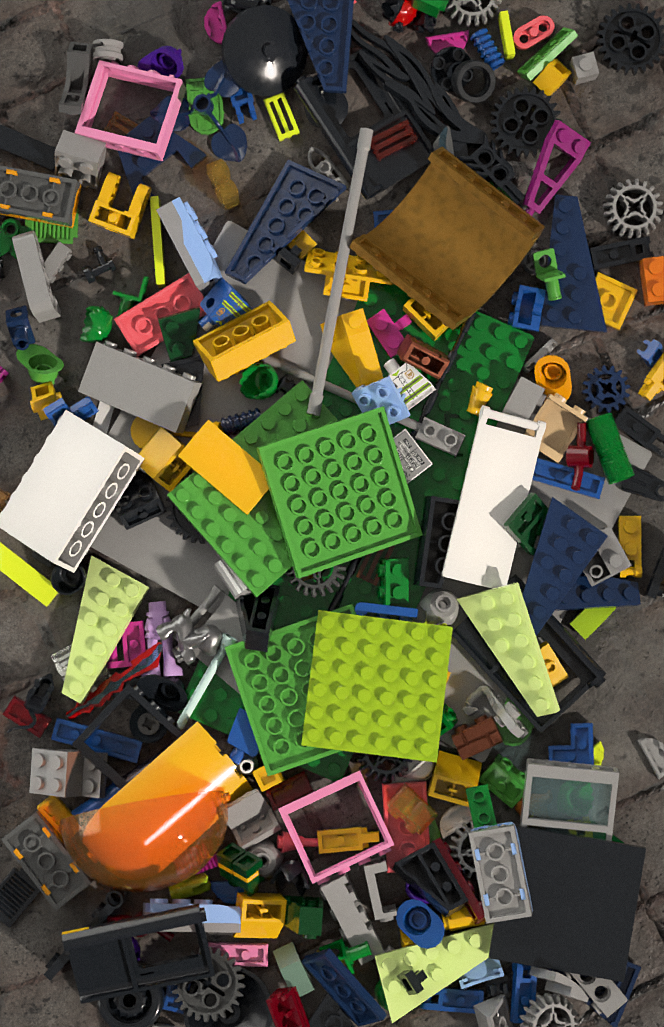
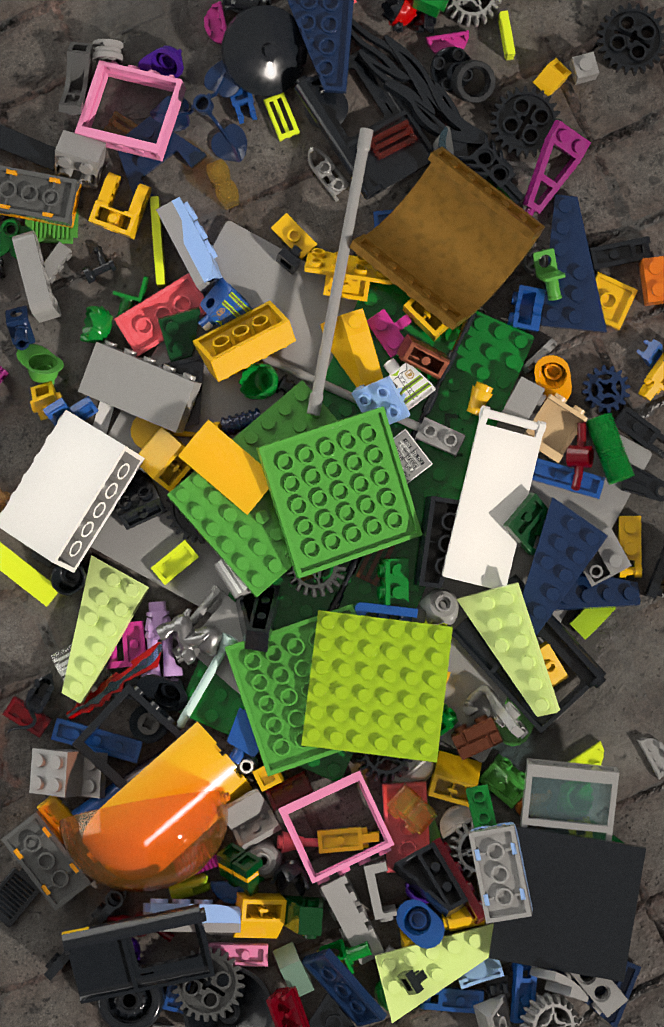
bright green window [186,78,224,135] -> none
dark blue wing [225,160,347,284] -> none
blue piece [470,28,505,70] -> none
coral plate [513,15,554,51] -> none
bright green tile [517,27,578,81] -> none
blue tile [548,723,594,765] -> none
light grey gear [603,179,663,239] -> none
none -> neon yellow tile [151,540,199,585]

